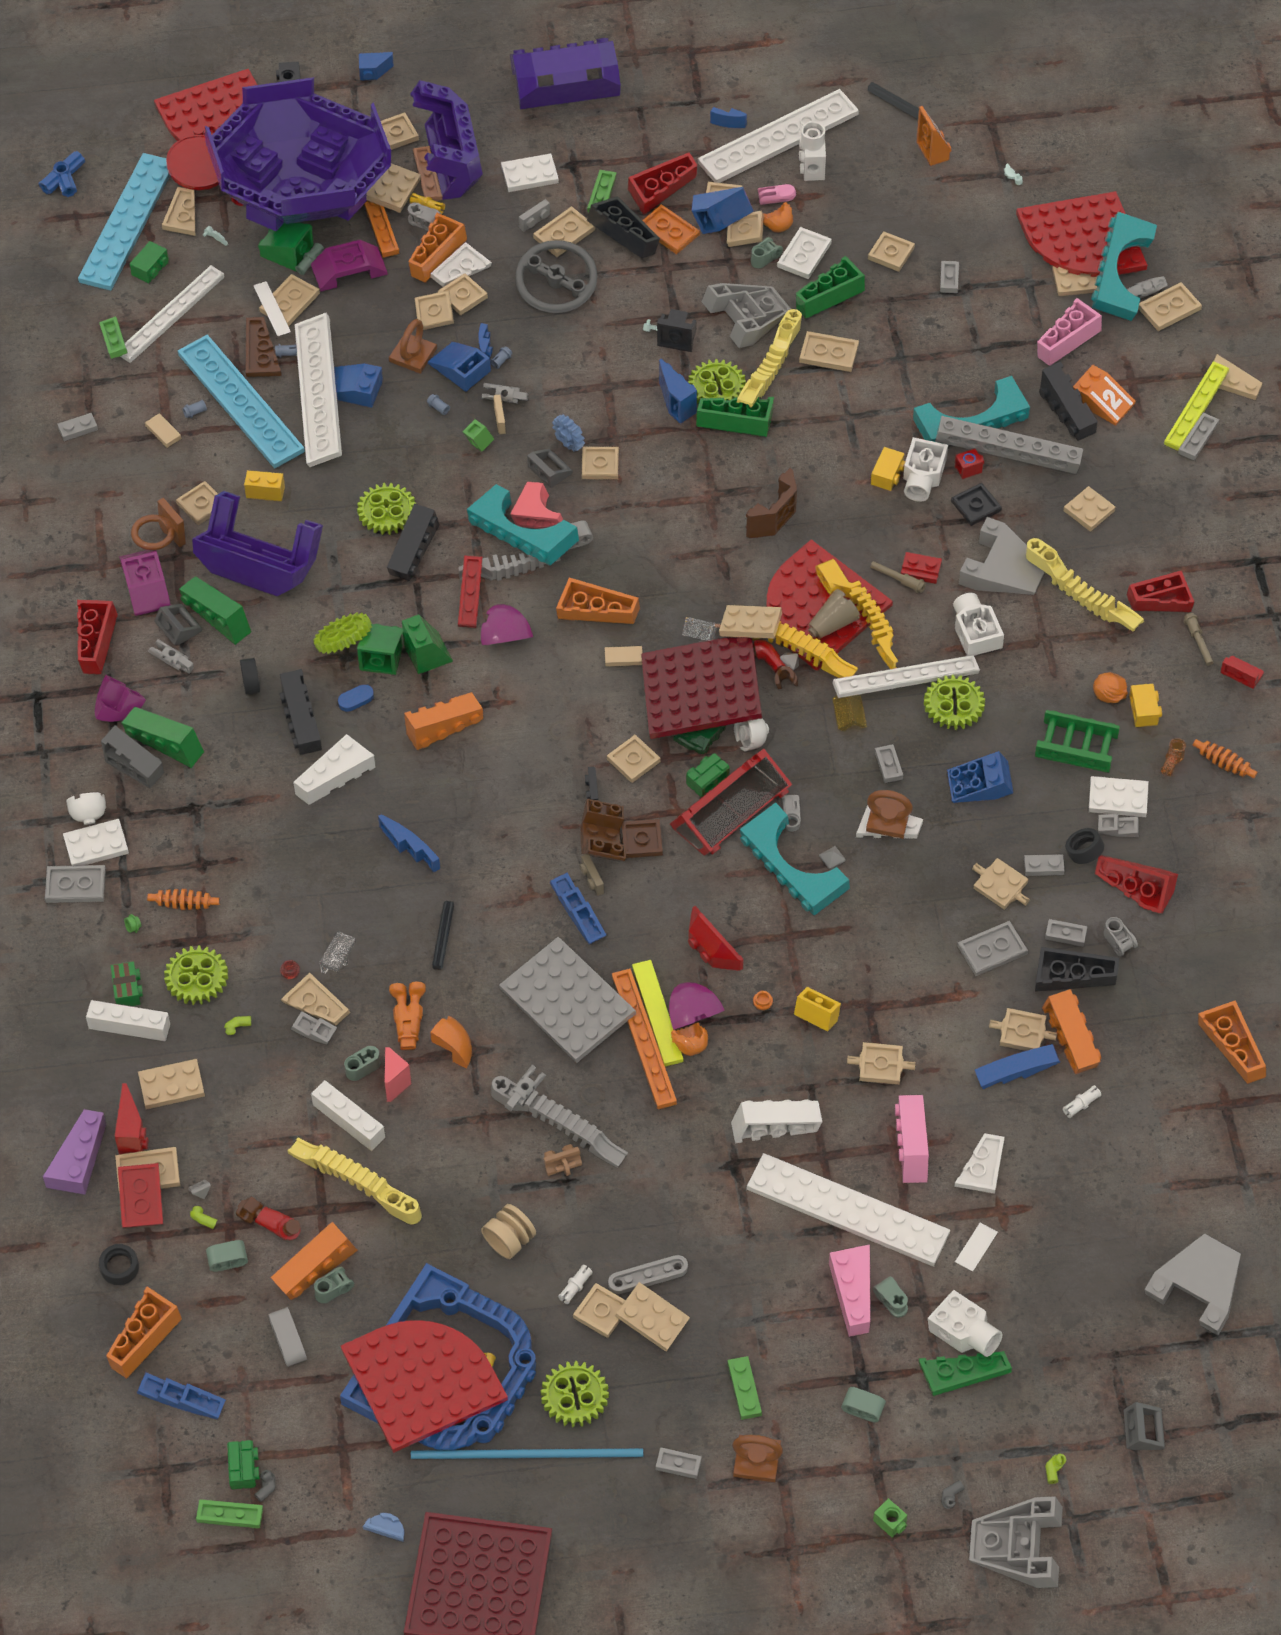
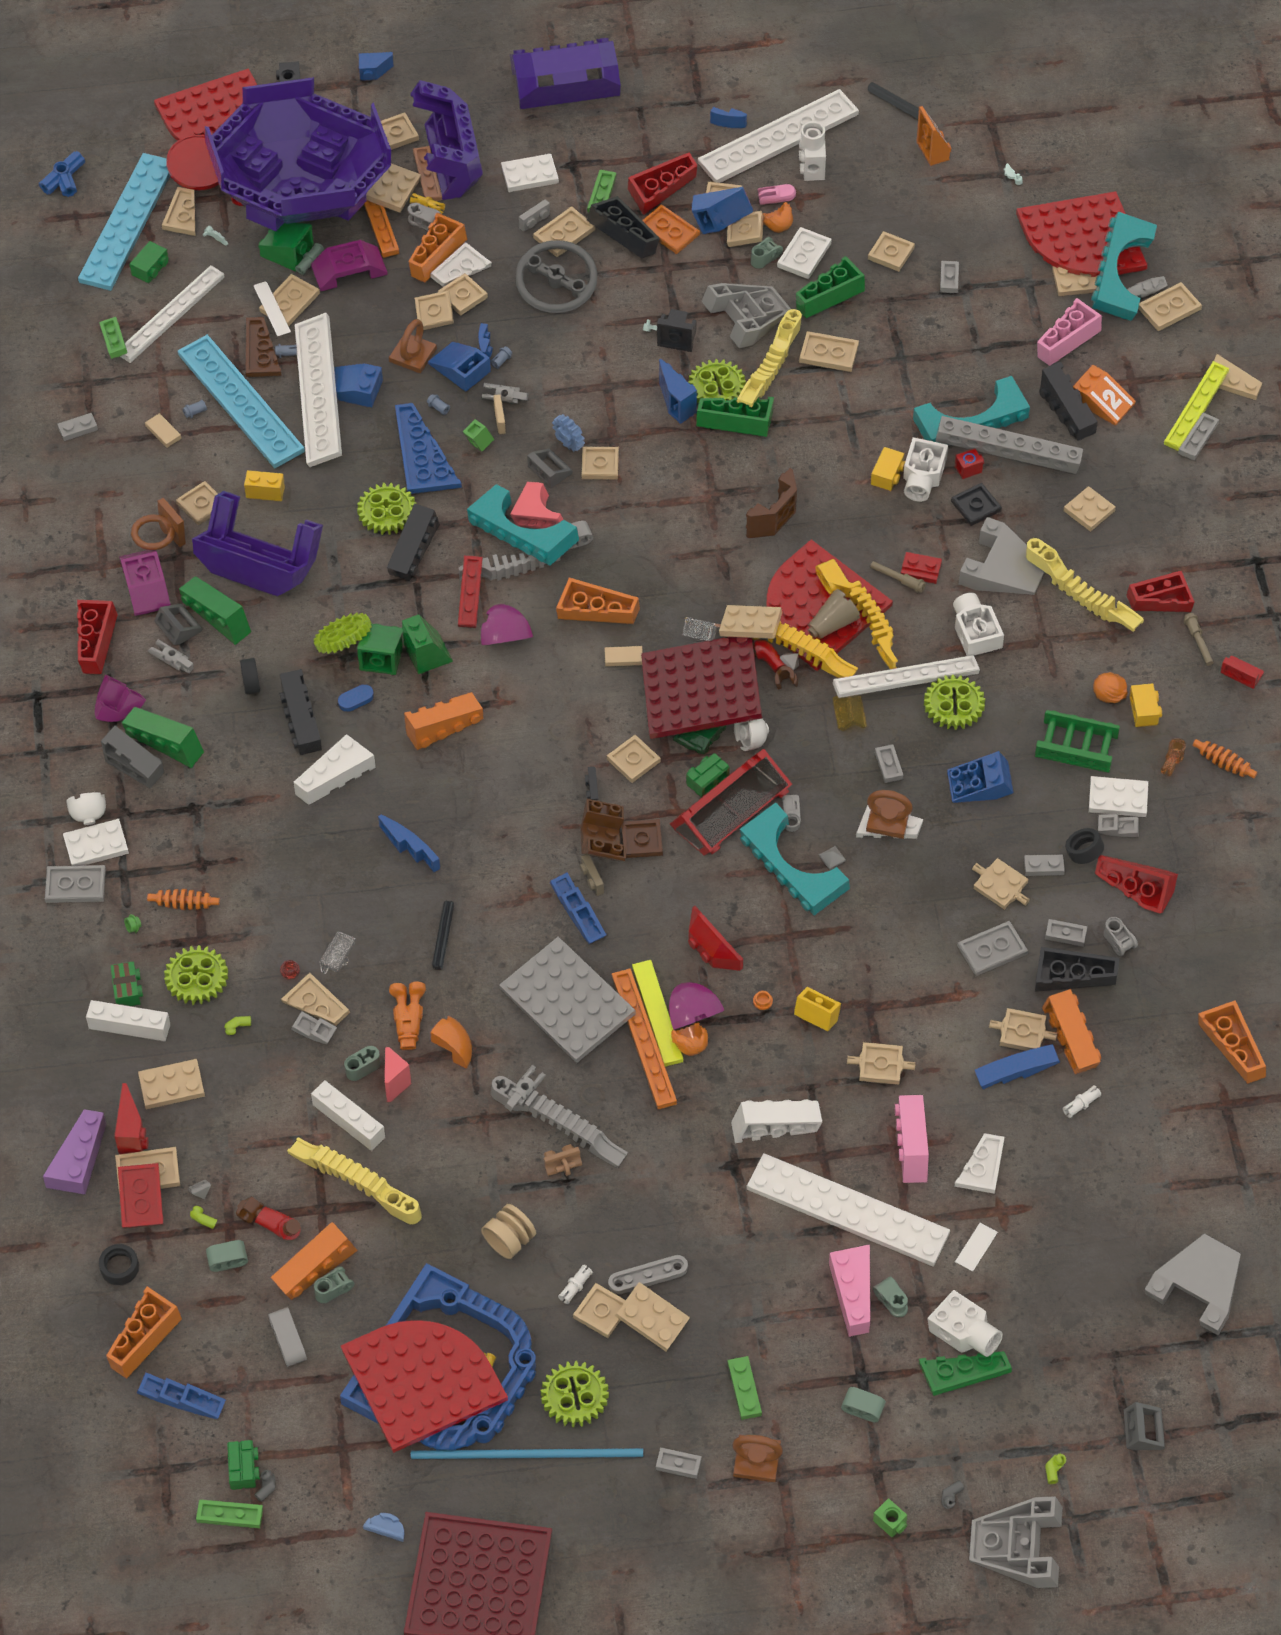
none -> blue wing [395,403,462,494]

